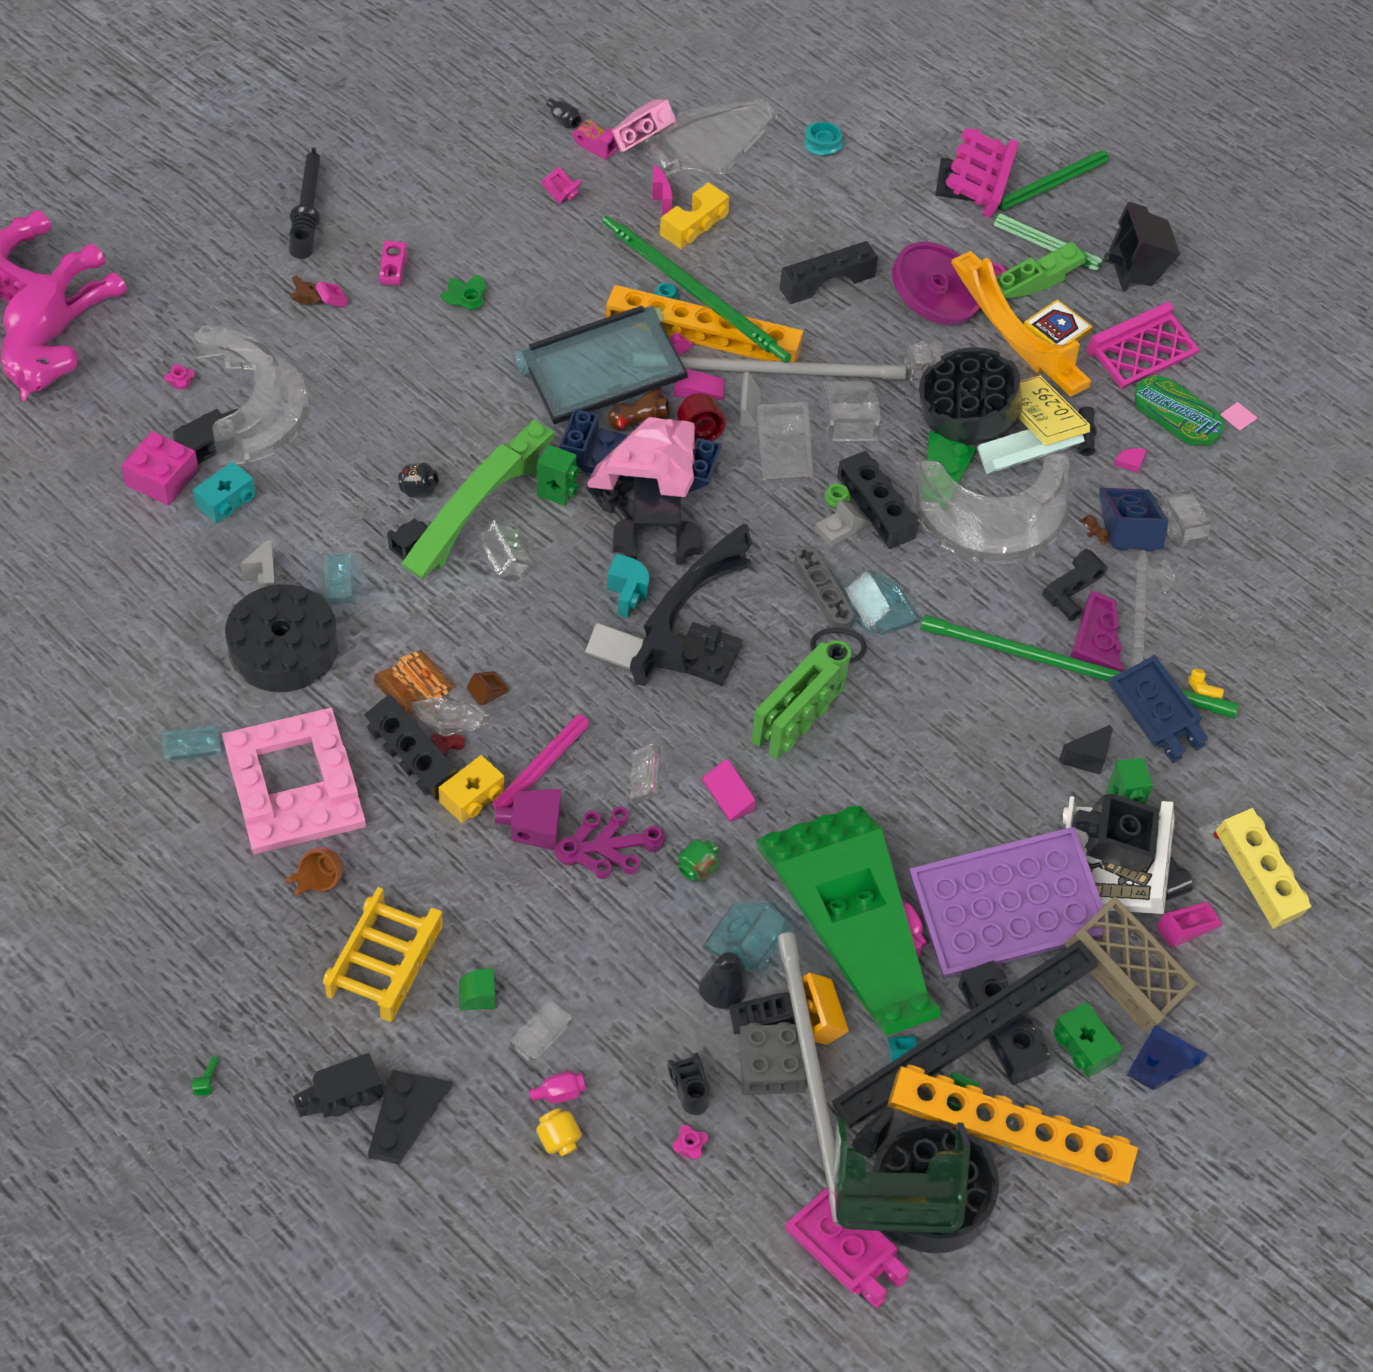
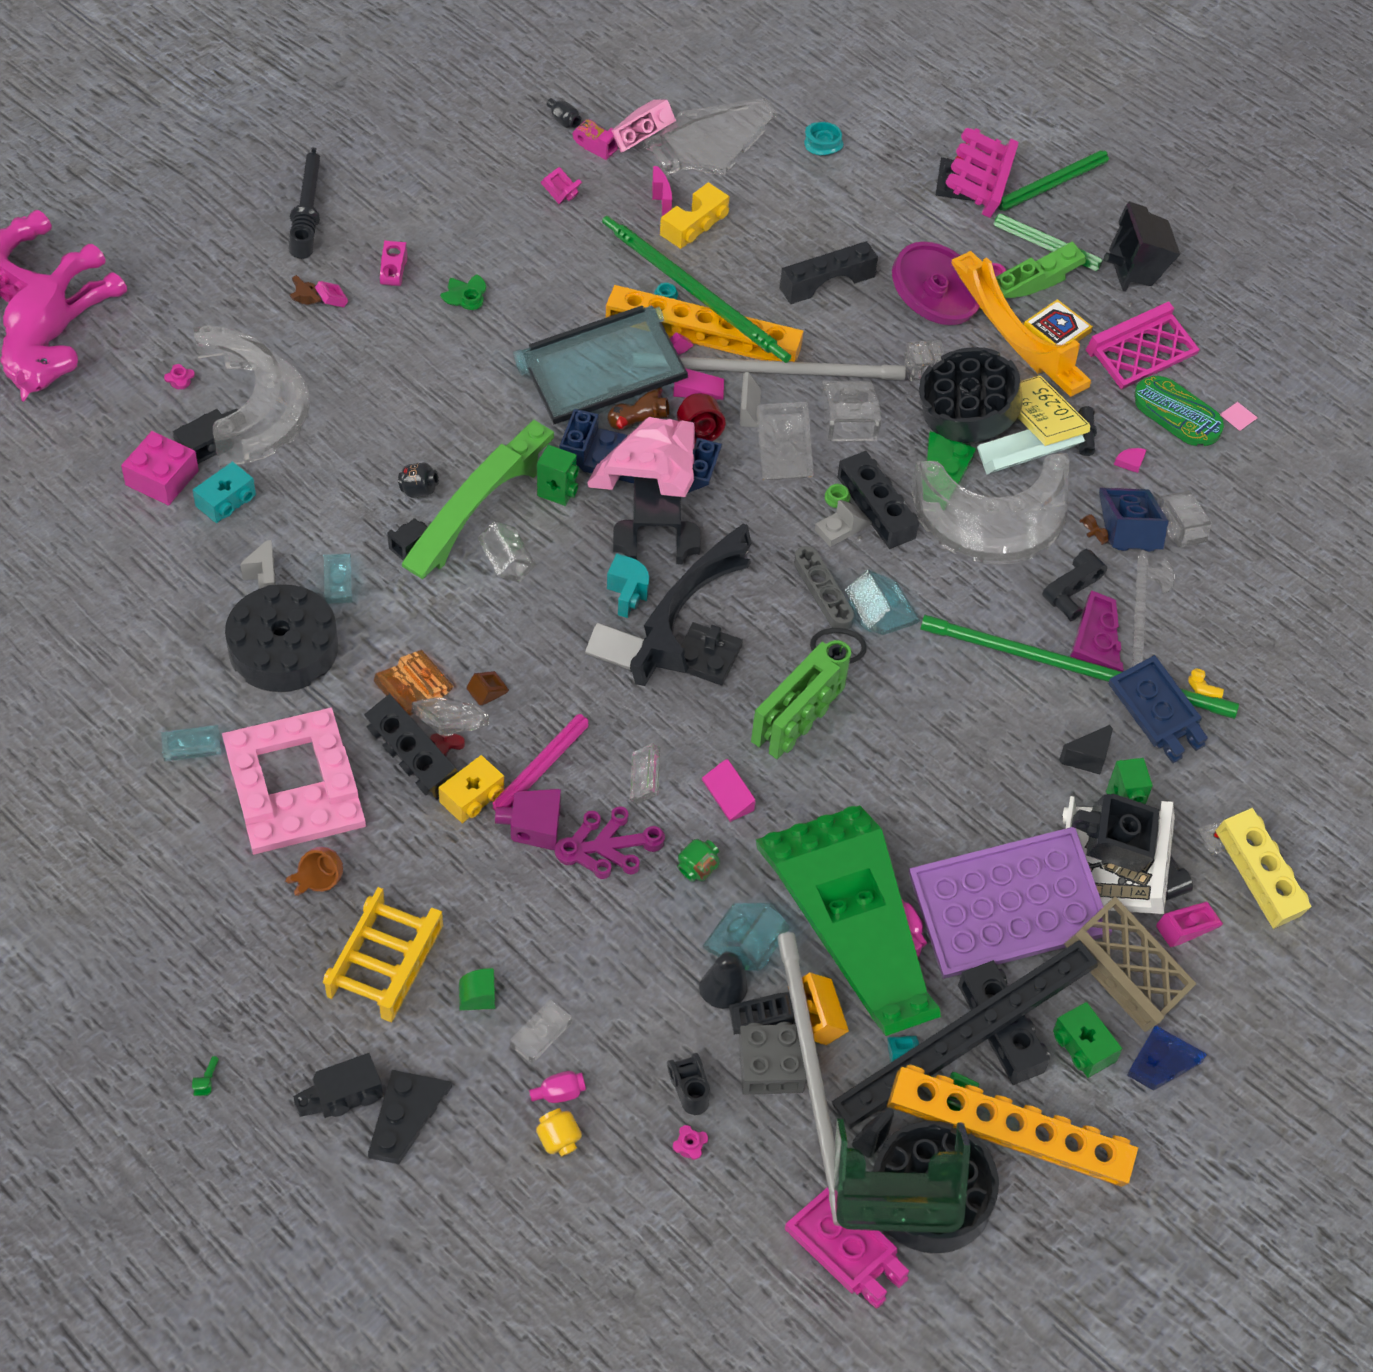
black piece [587,478,634,520] -> none

